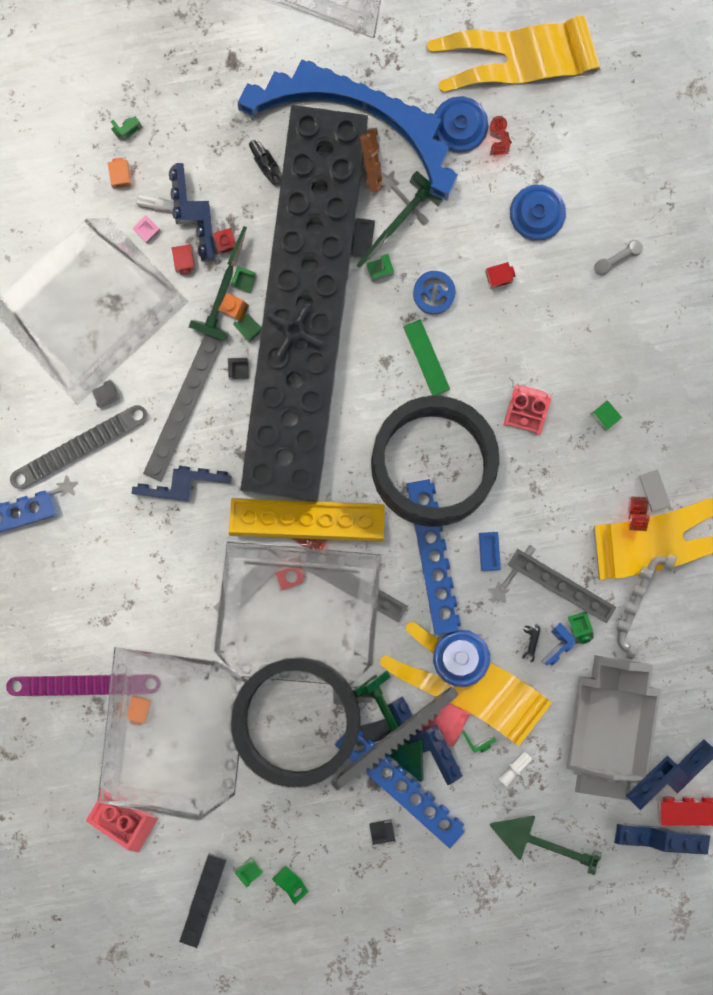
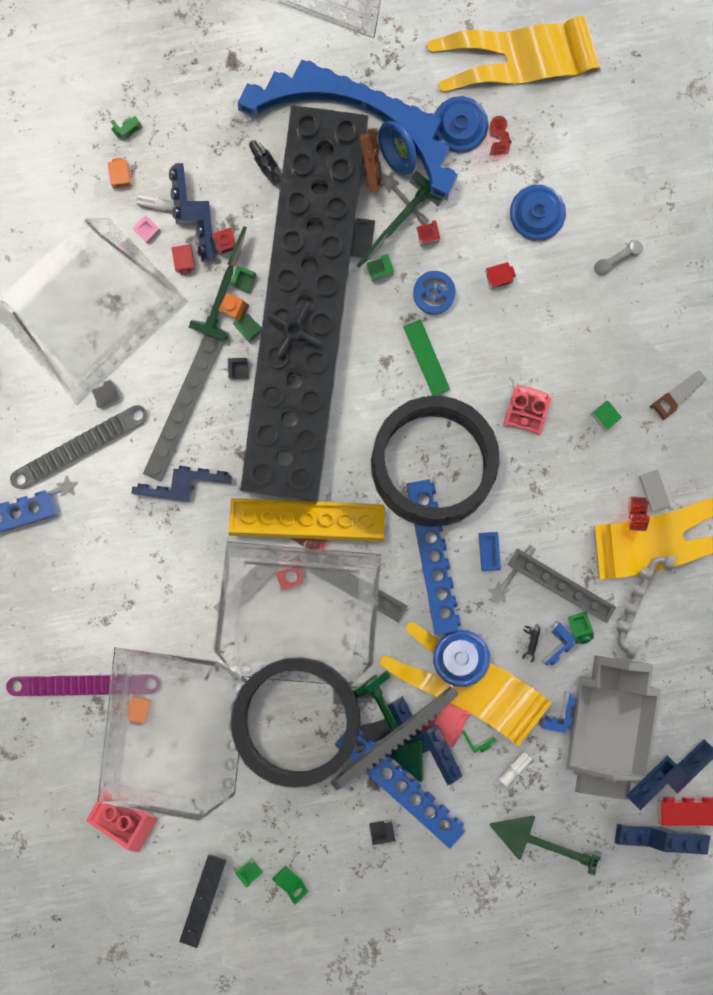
none -> blue piece [378,120,416,176]
none -> red panel [416,220,440,246]
none -> blue bracket [539,691,575,733]
none -> piece [650,371,707,420]

